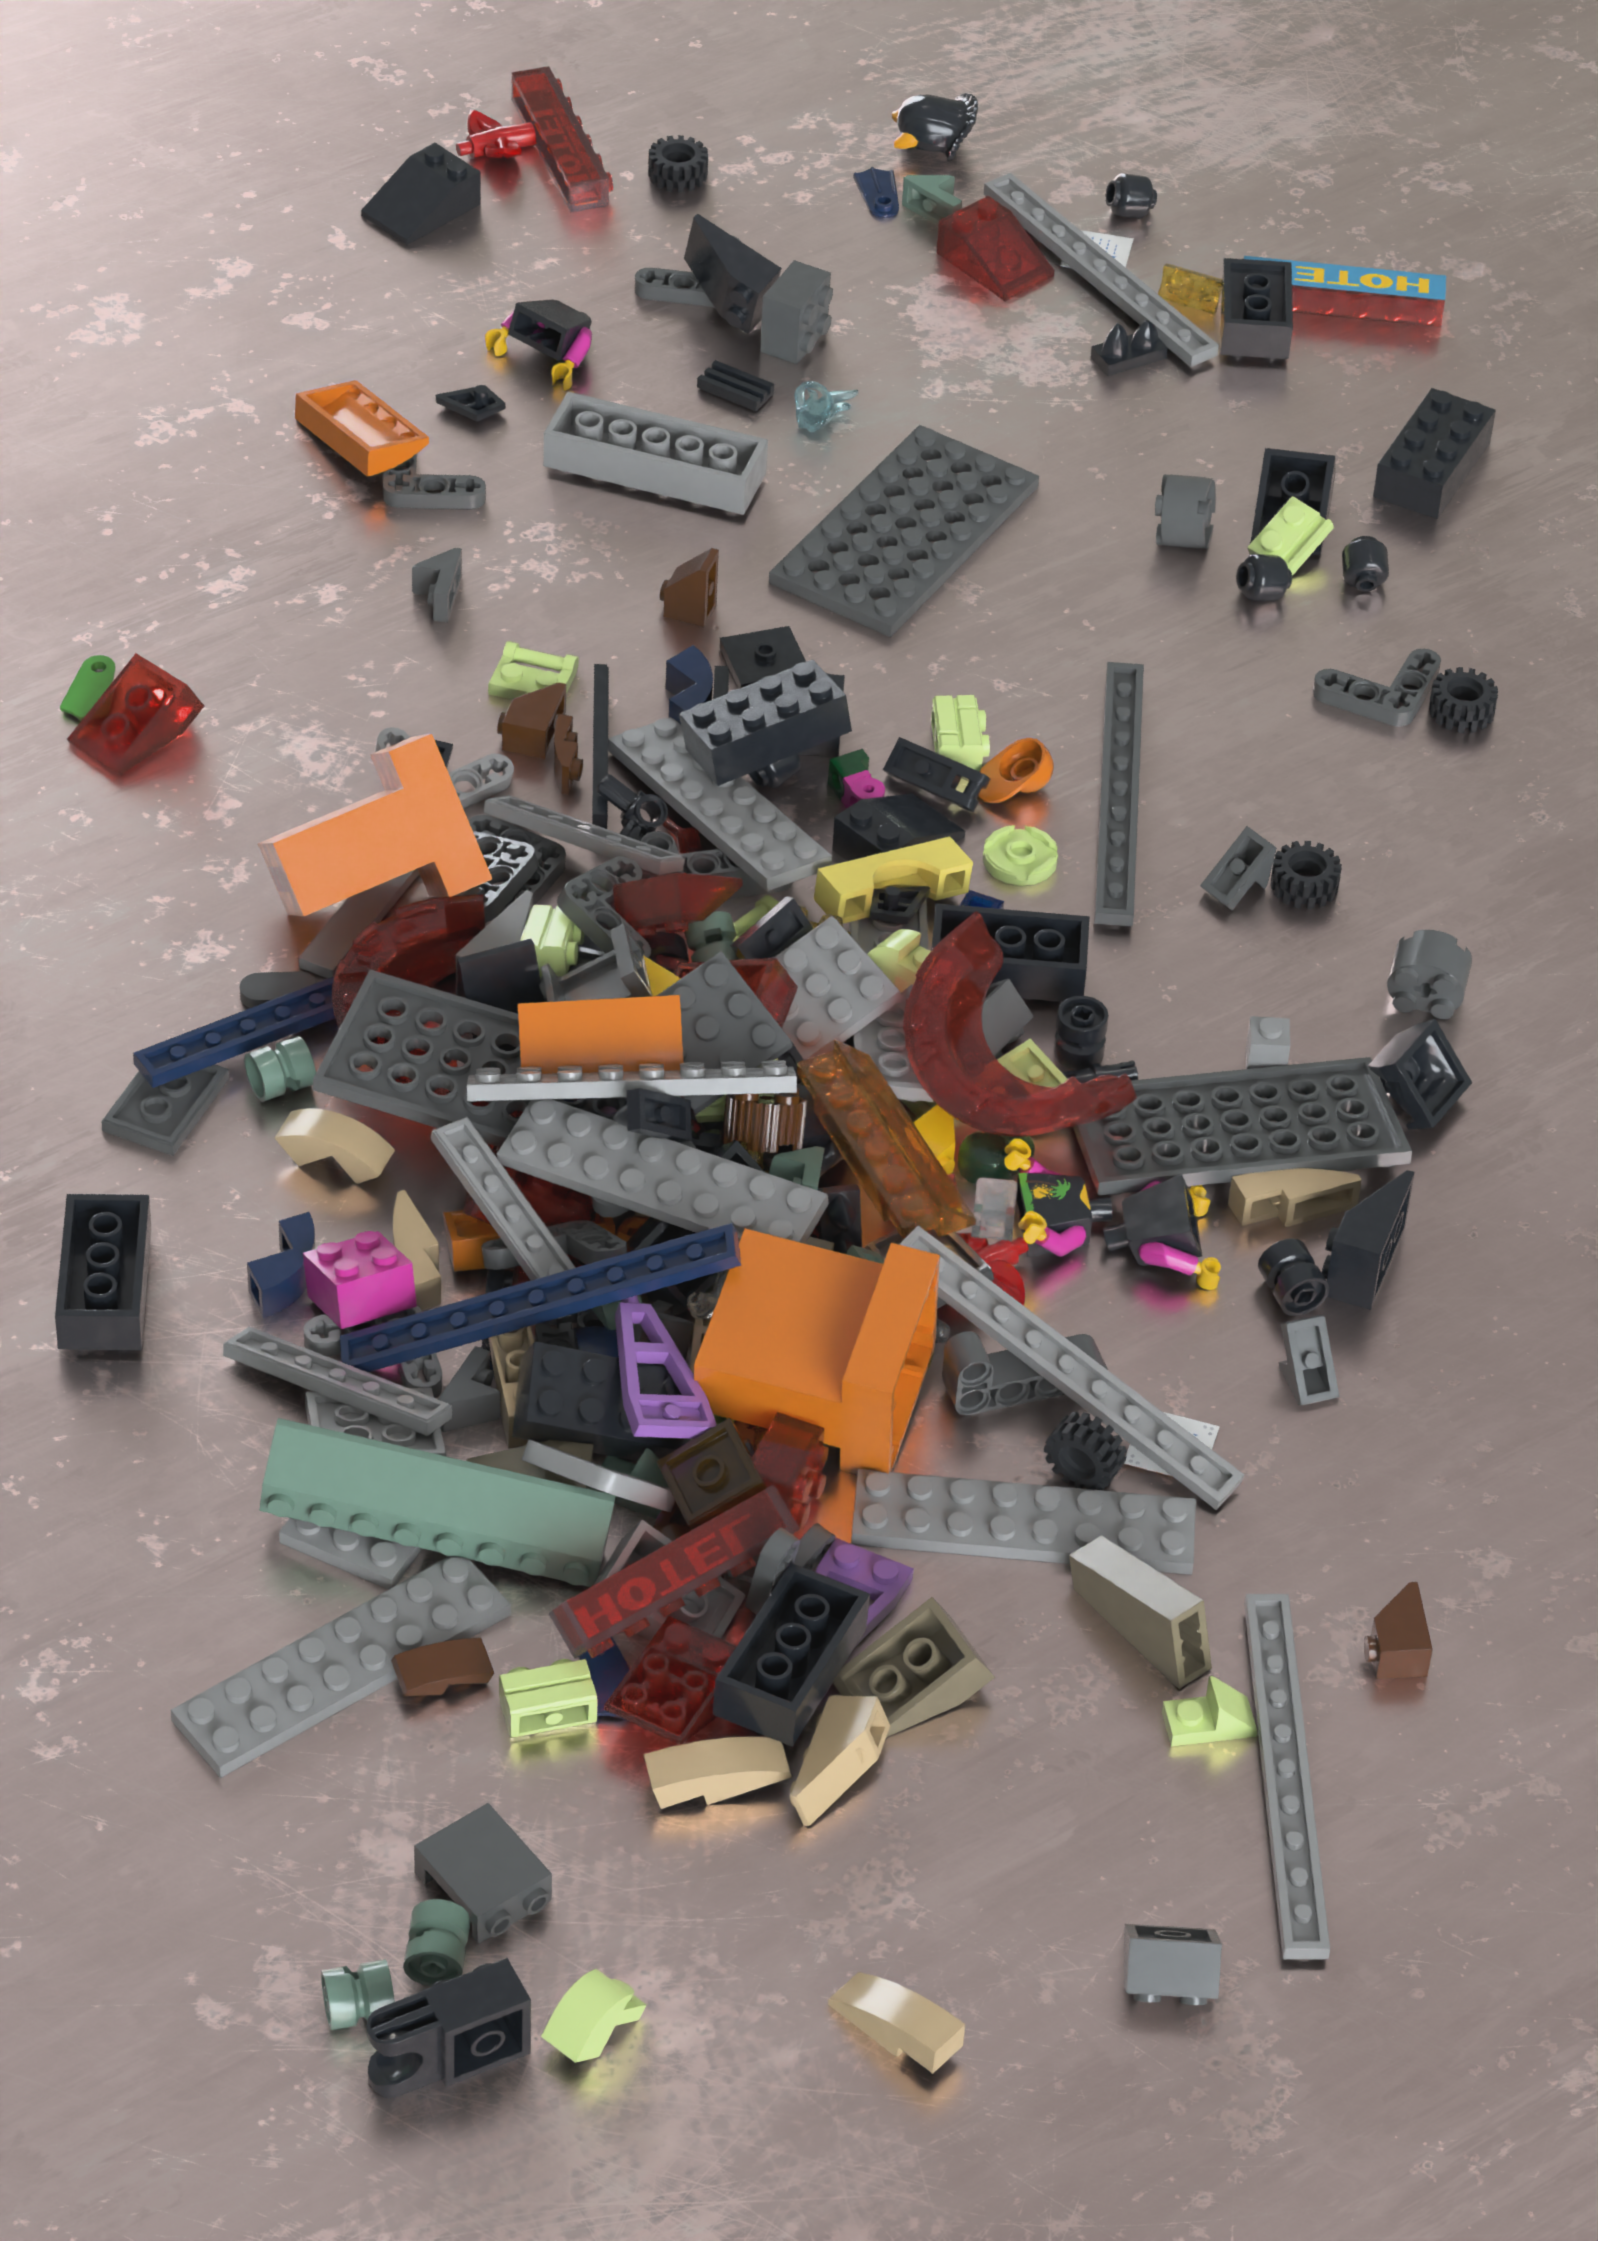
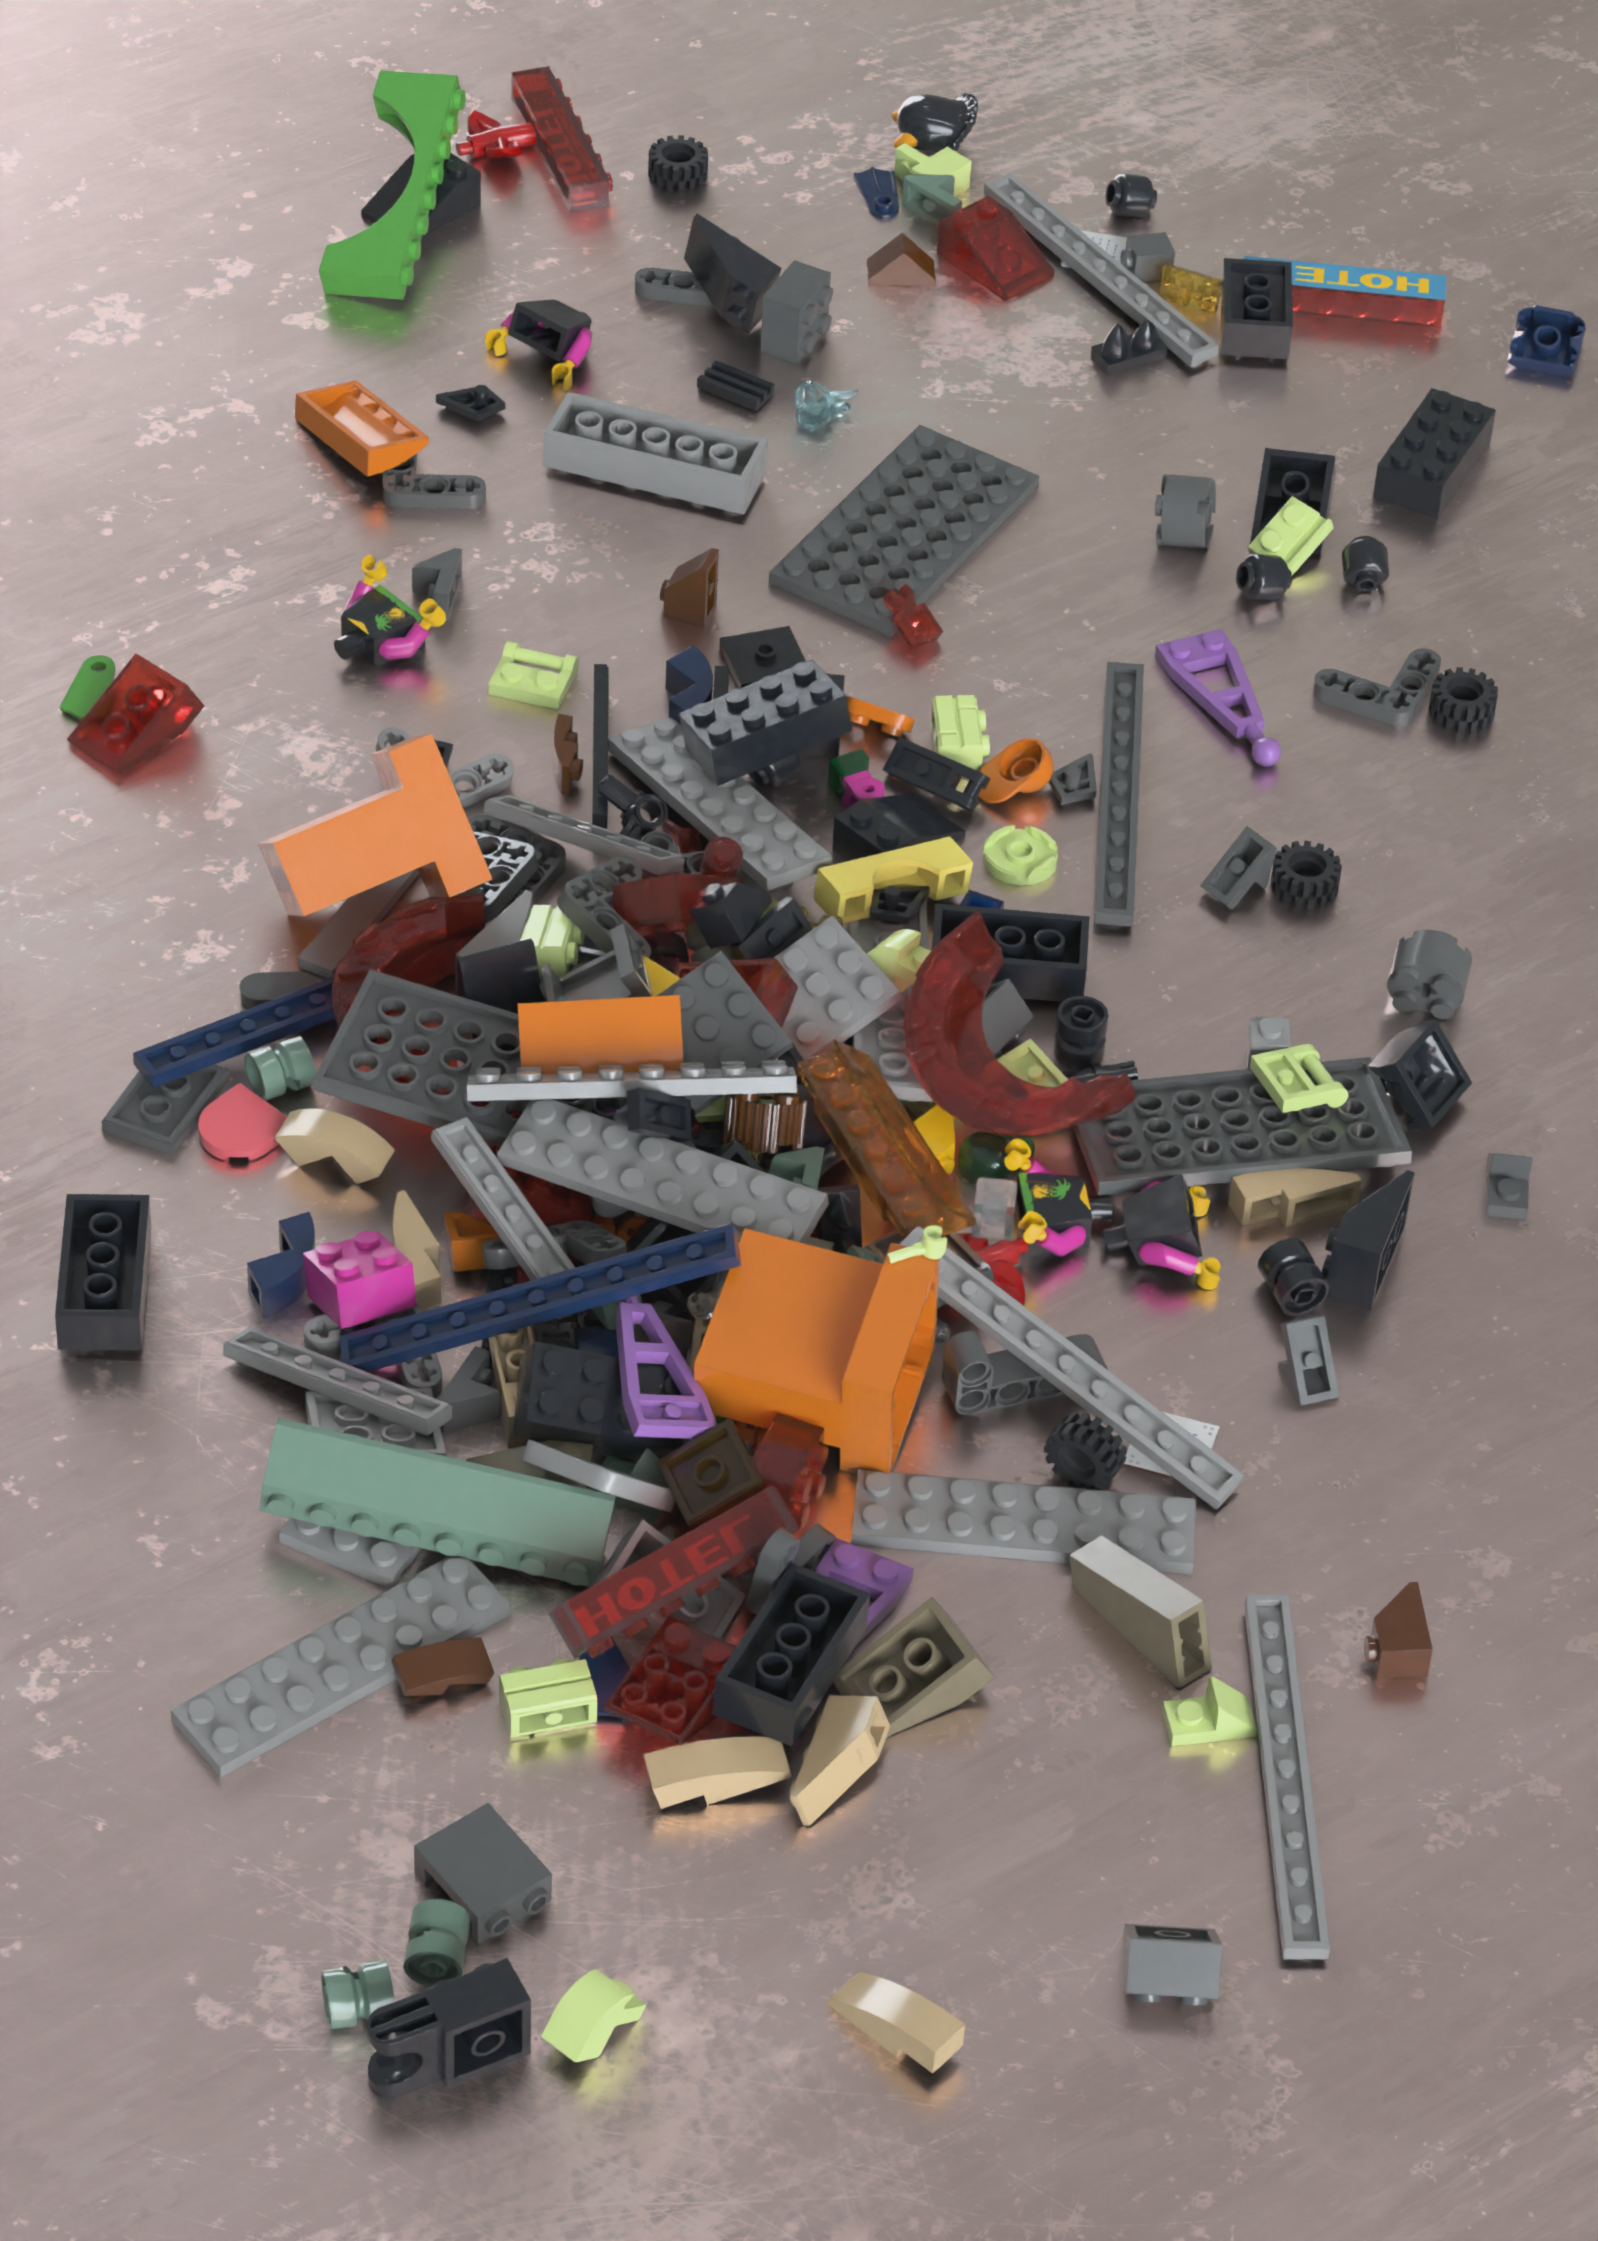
reddish brown slope [497,682,566,759] -> none
none -> coral tile [198,1082,287,1160]
none -> bright green arch [319,70,466,300]
none -> torso [334,555,446,666]
none -> black slope [690,882,773,949]
none -> clear red brick [699,837,743,886]
none -> orange plate [846,696,915,737]
none -> reddish brown slope [866,233,936,286]
none -> clear red plate [883,584,944,649]
none -> yellowish green hand [887,1225,947,1264]
none -> yellowish green brick [894,143,972,197]
none -> dark grey piece [1048,753,1097,805]
none -> dark grey brick [1120,232,1175,282]
none -> medium lavender plate [1155,629,1281,767]
none -> yellowish green plate [1250,1044,1348,1113]
none -> dark grey slope [1486,1153,1533,1220]
none -> dark blue slope [1507,305,1586,377]

